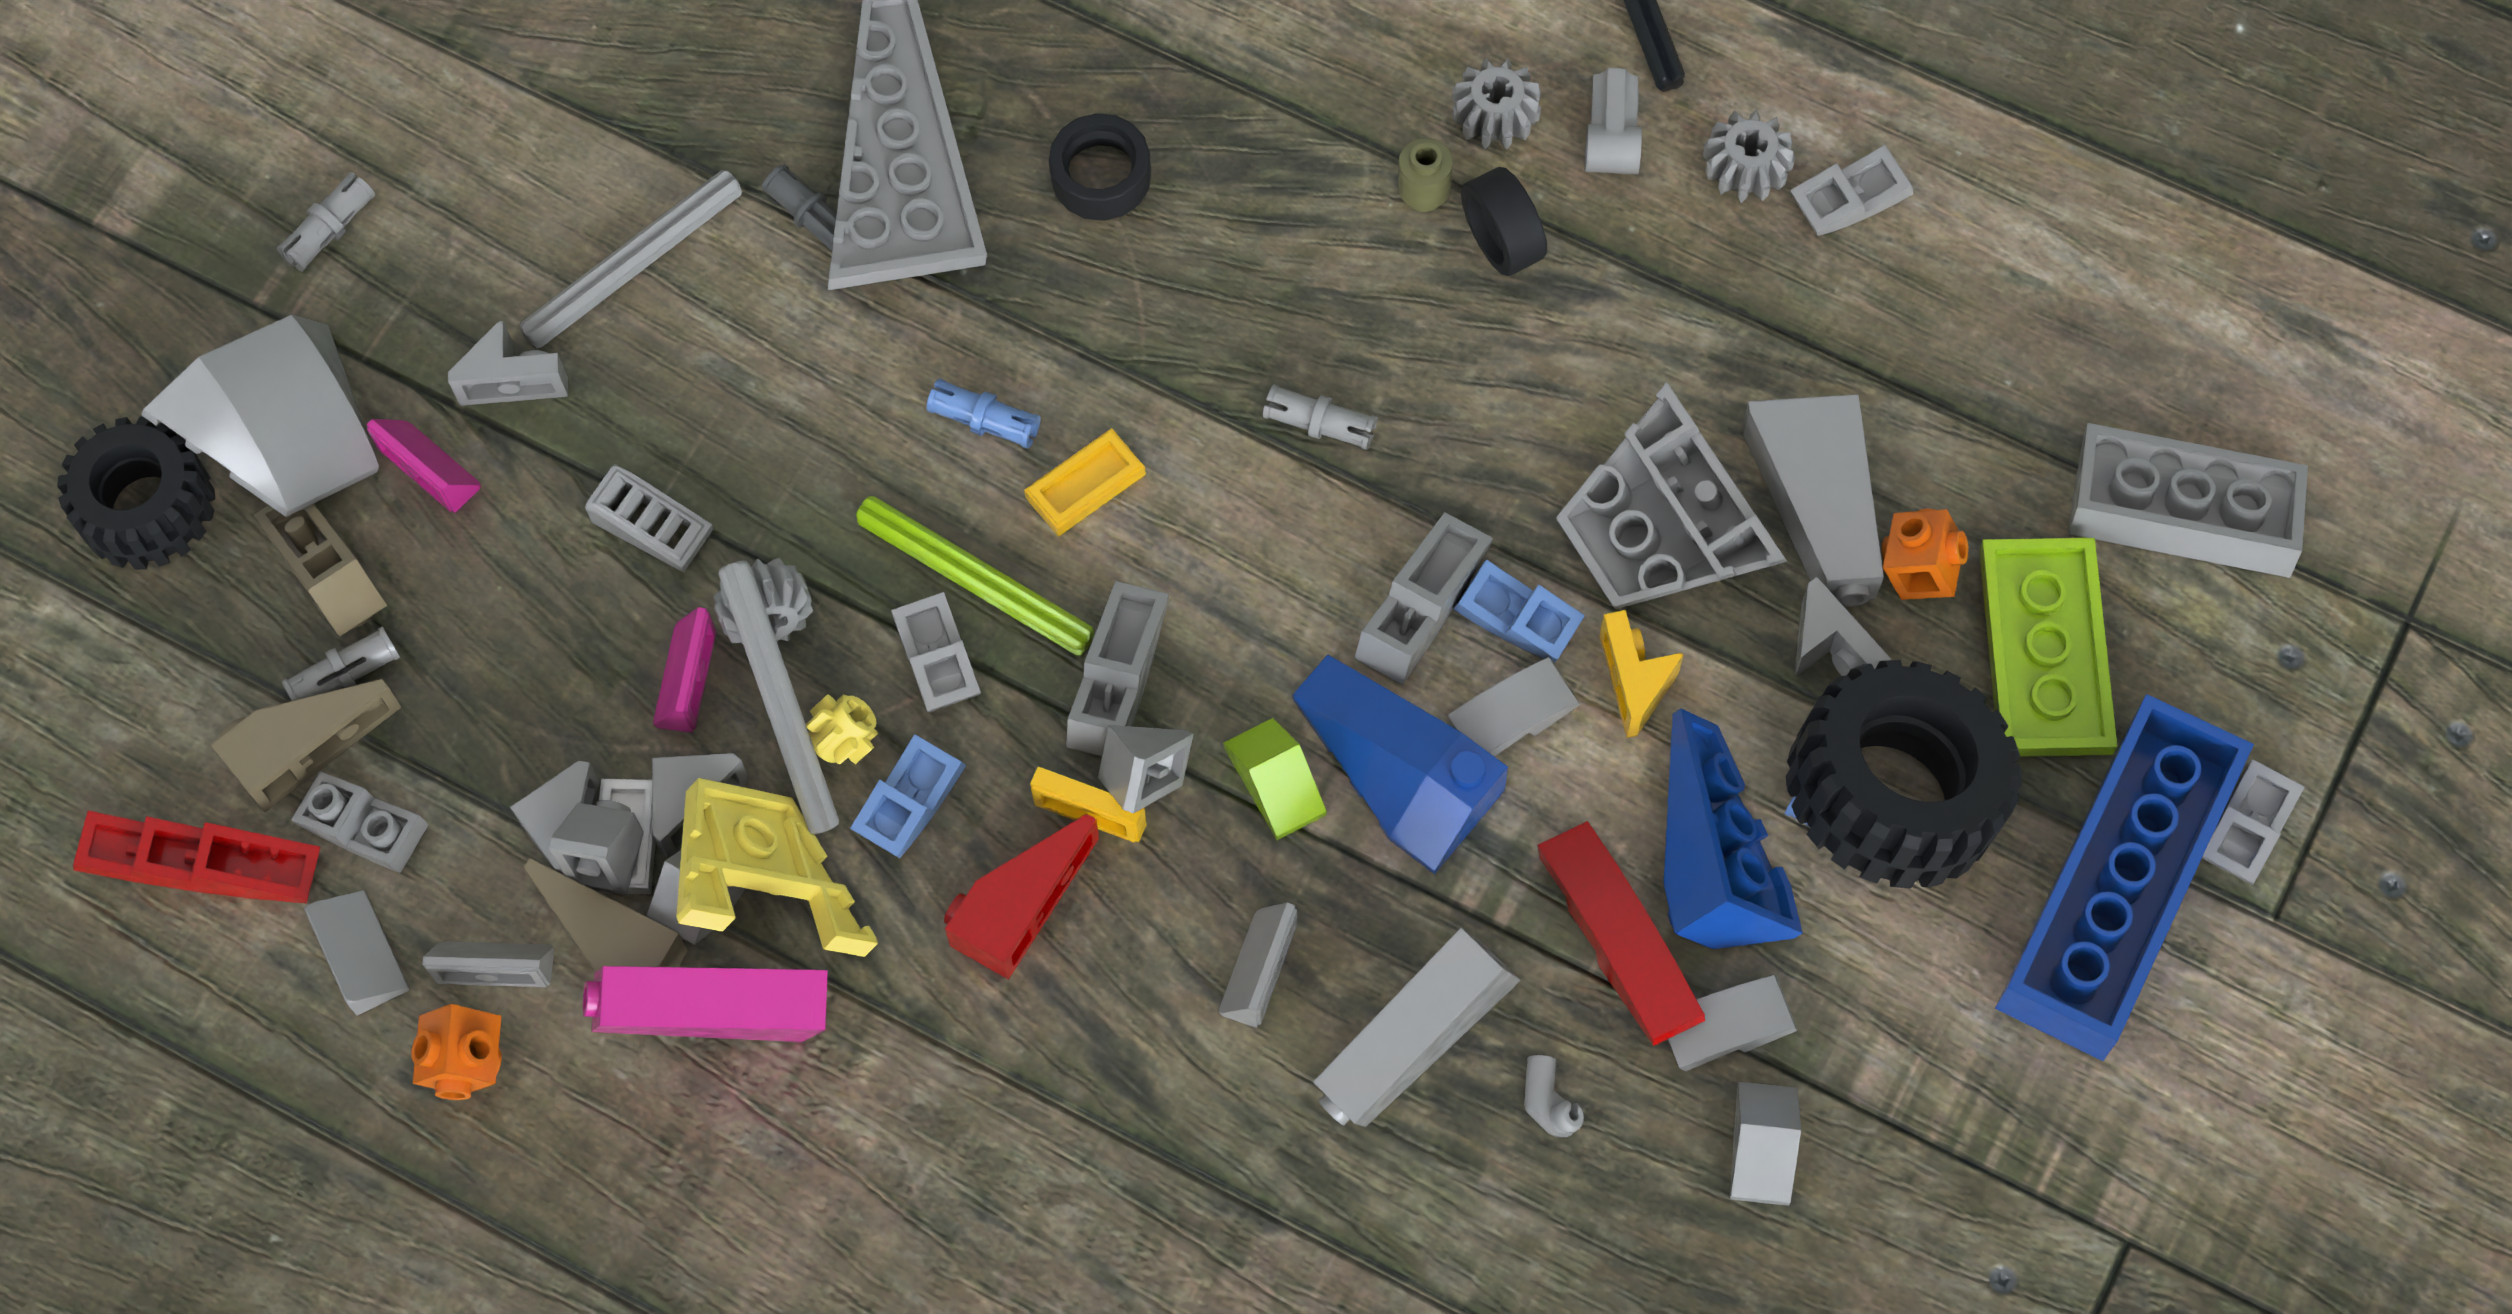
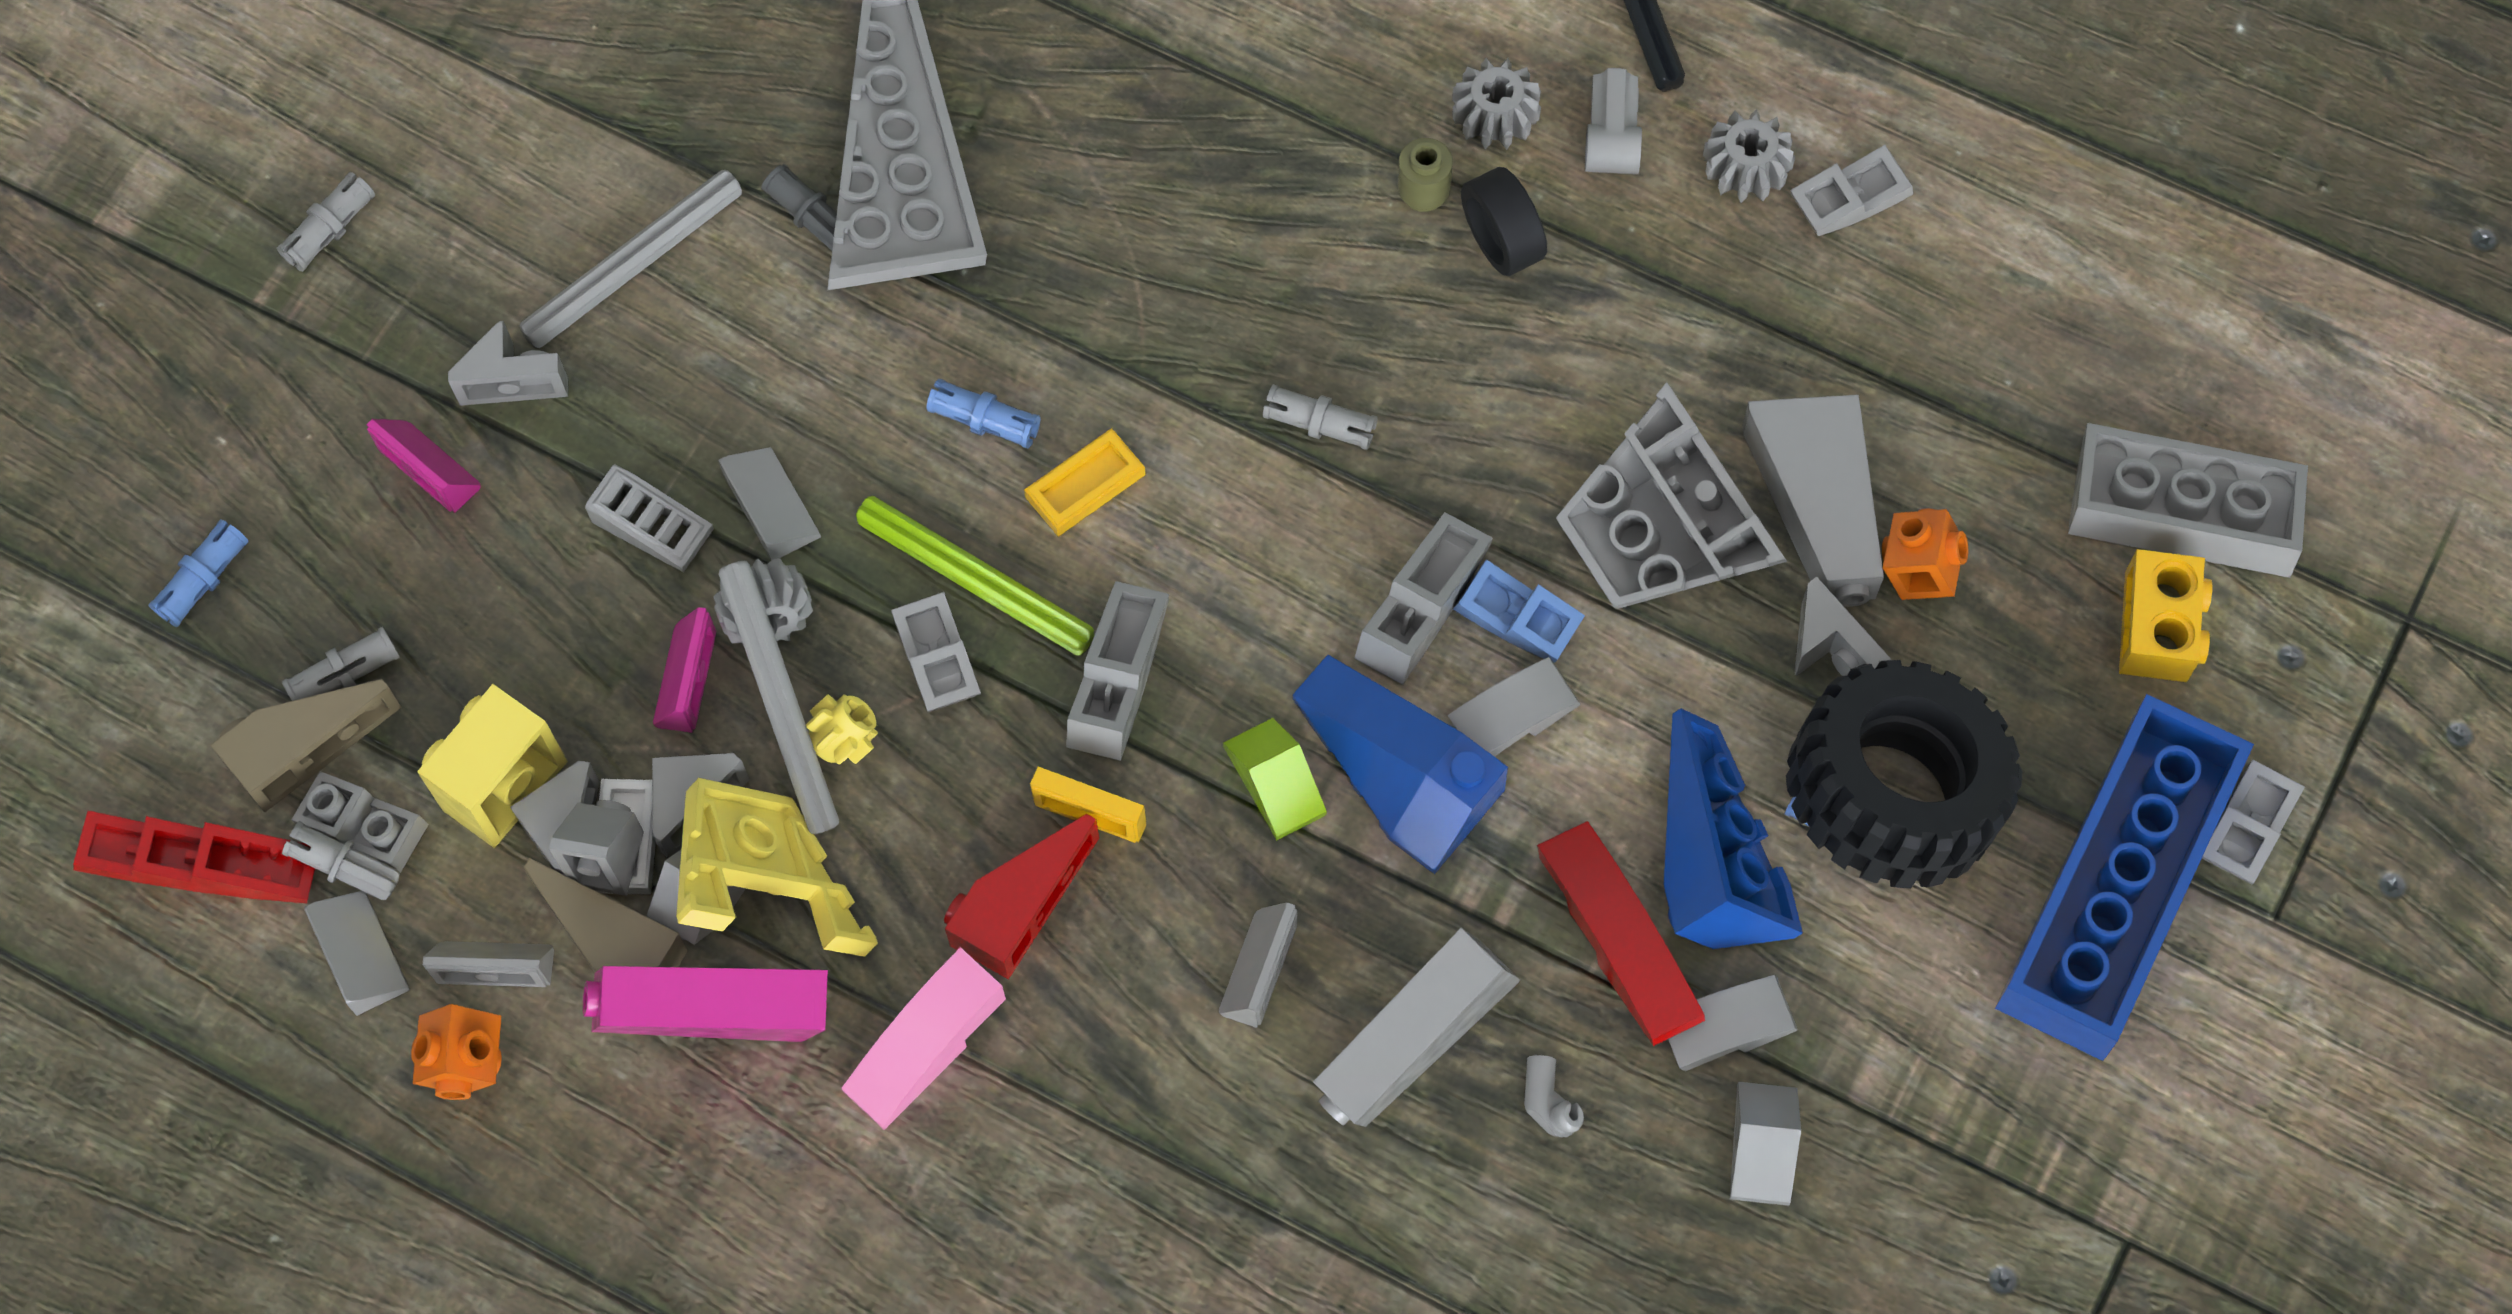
black tyre [57,416,215,570] -> none
light grey wedge [142,315,379,517] -> none
dark tan slope [253,504,387,637] -> none
medium blue slope [850,734,966,858] -> none
black tyre [1049,113,1151,221] -> none
light grey slope [1098,725,1194,814] -> none
yellow slope [1599,610,1683,738] -> none
lime plate [1979,538,2118,757] -> none
none -> medium blue pin [148,519,249,627]
none -> light grey axle [282,821,400,900]
none -> light yellow brick [417,684,568,848]
none -> light grey slope [718,447,821,561]
none -> bright pink slope [842,947,1006,1130]
none -> yellow brick [2119,549,2212,682]

